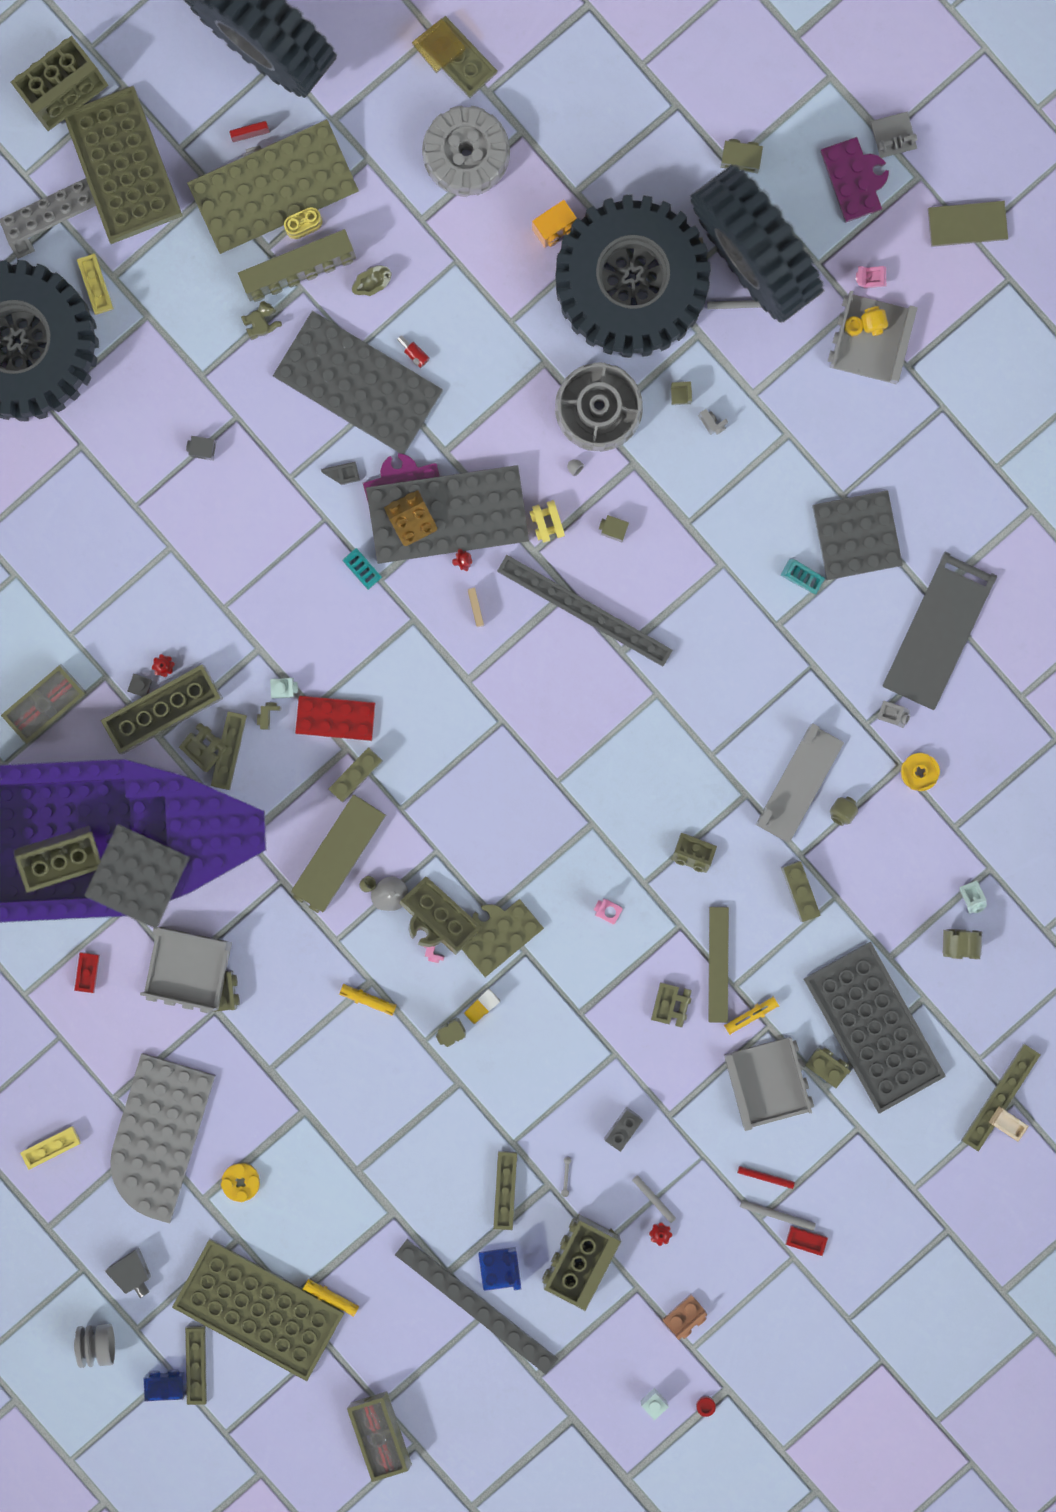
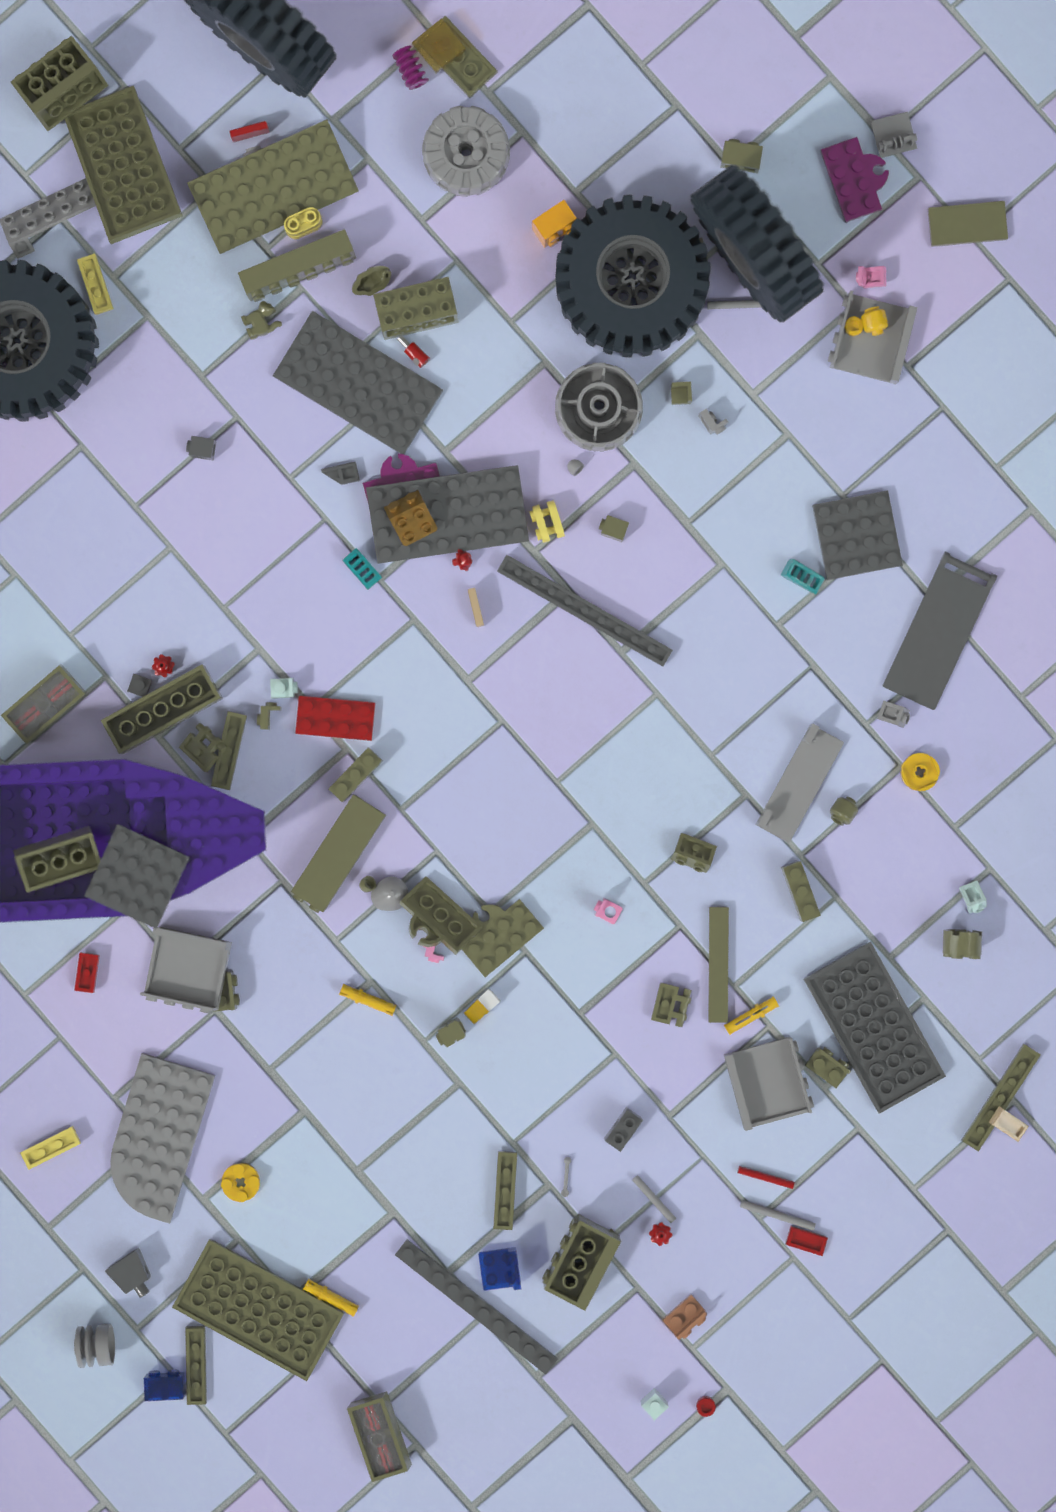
none -> olive brick [373,276,459,340]
none -> magenta piece [392,45,429,90]

